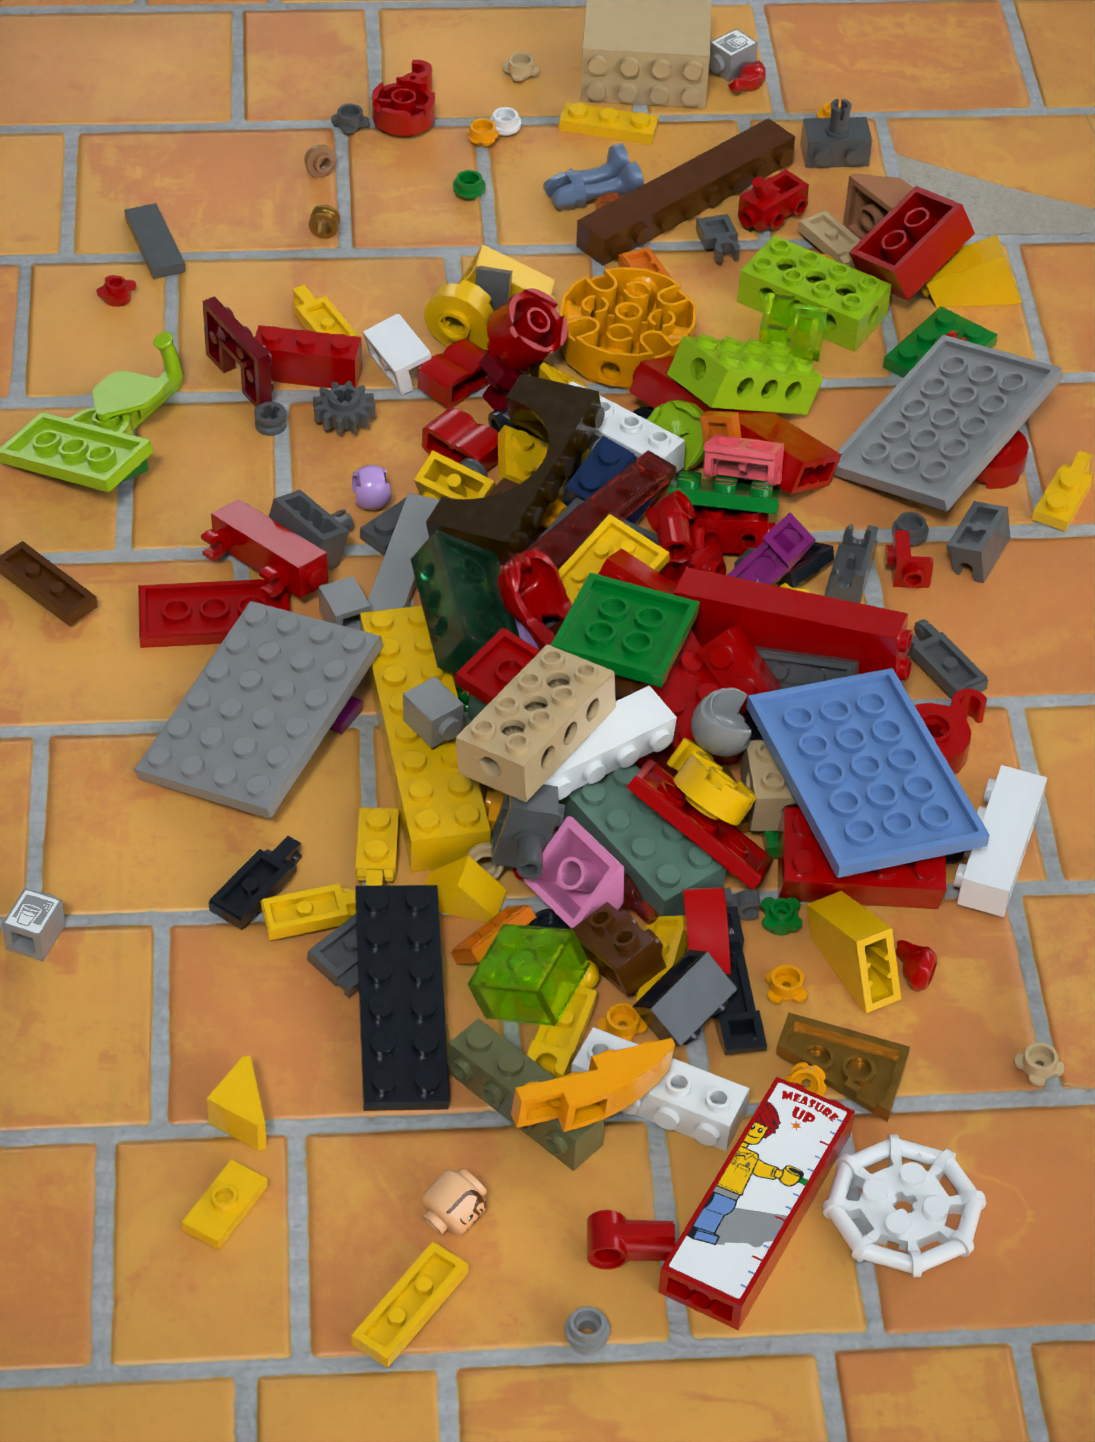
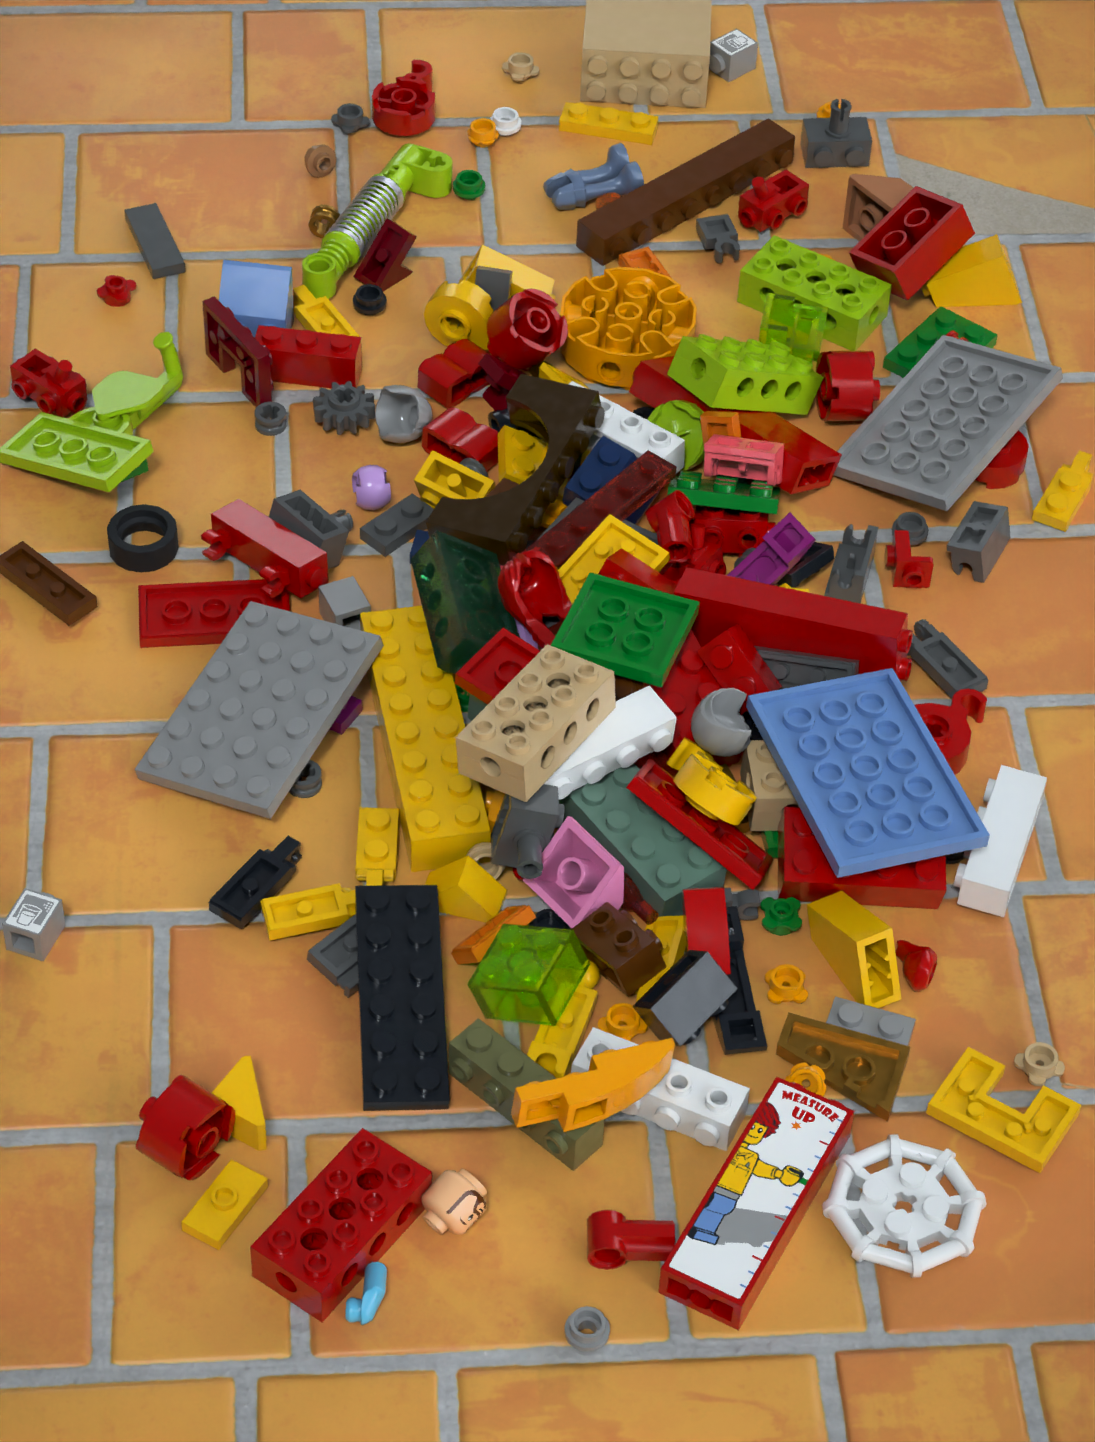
yellow plate [351,1241,469,1368] -> none
white panel [363,314,431,396] -> none
light grey tile [368,493,440,611] -> none
light grey brick [403,676,464,748] -> none
red animal [728,61,766,92] -> none
tan hinge [798,211,861,270] -> none
none -> red brick [10,348,88,417]
none -> black tyre [107,504,179,573]
none -> red brick [136,1075,235,1181]
none -> medium blue slope [219,260,294,338]
none -> red brick [250,1128,432,1322]
none -> dark grey bush [289,760,322,798]
none -> lime piece [302,143,453,299]
none -> medium azure arm [345,1262,387,1325]
none -> dark red slope [353,218,417,292]
none -> black plate [353,284,387,315]
none -> light grey hair [375,385,432,443]
none -> red brick [816,350,880,422]
none -> light grey plate [826,997,916,1046]
none -> yellow plate [926,1047,1081,1173]

